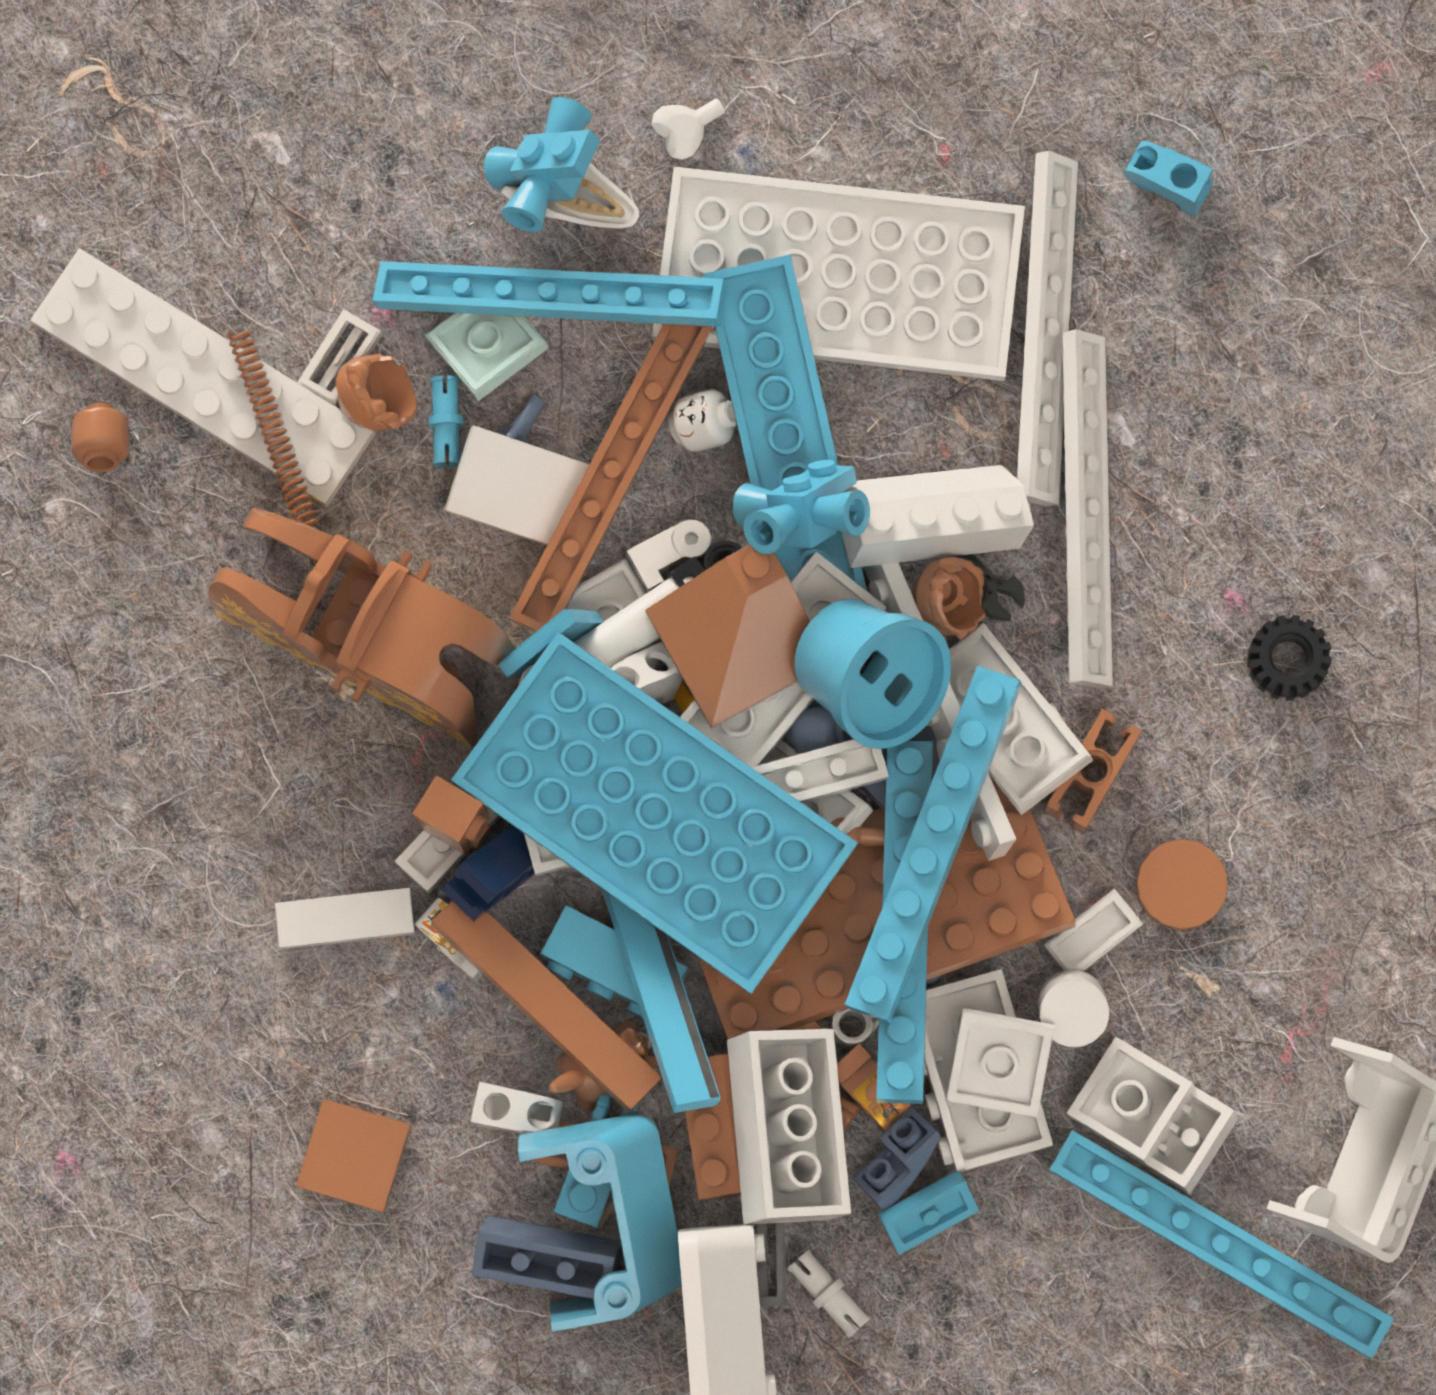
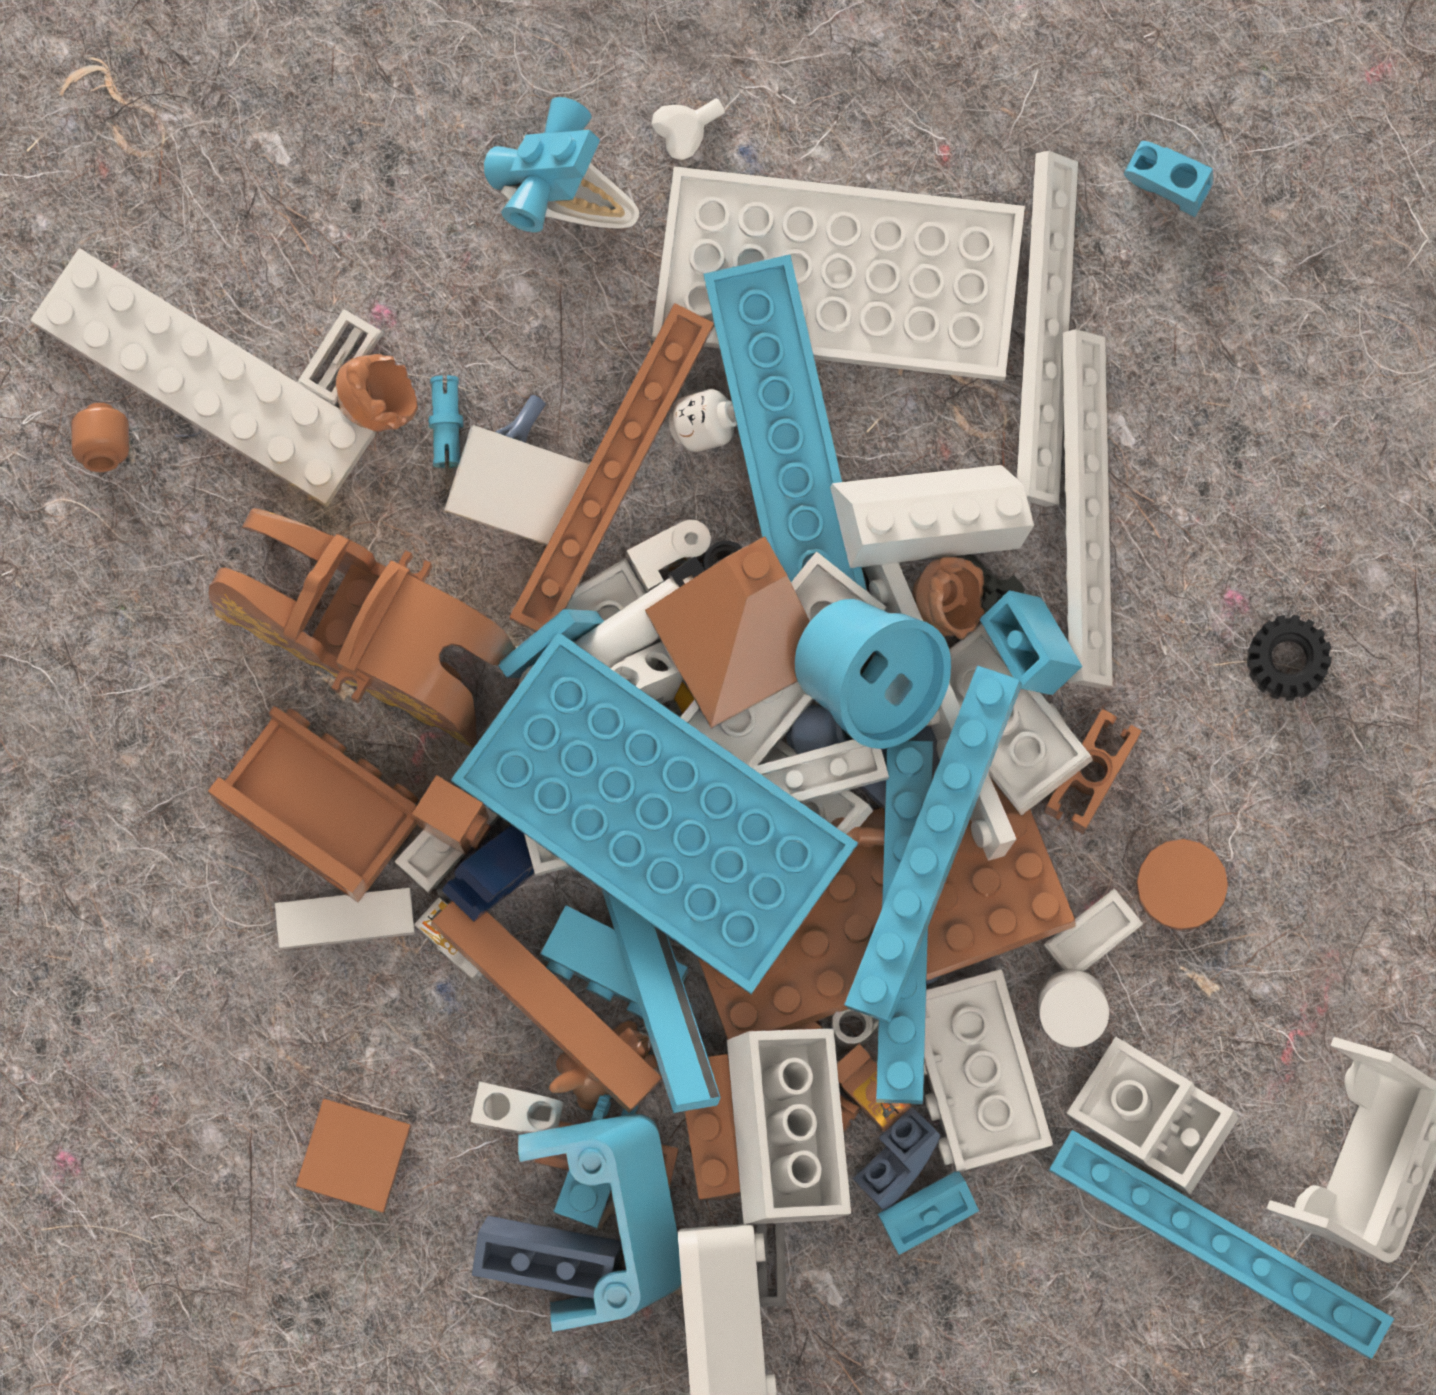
nougat piece [226,329,319,526] -> none
medium azure plate [372,261,727,327] -> none
light aqua plate [425,313,548,401] -> none
medium azure brick [733,460,870,554] -> none
white pin [787,1249,871,1338] -> none
white plate [947,1008,1054,1117] -> none
none -> nougat panel [208,706,418,903]
none -> medium azure brick [979,590,1083,695]

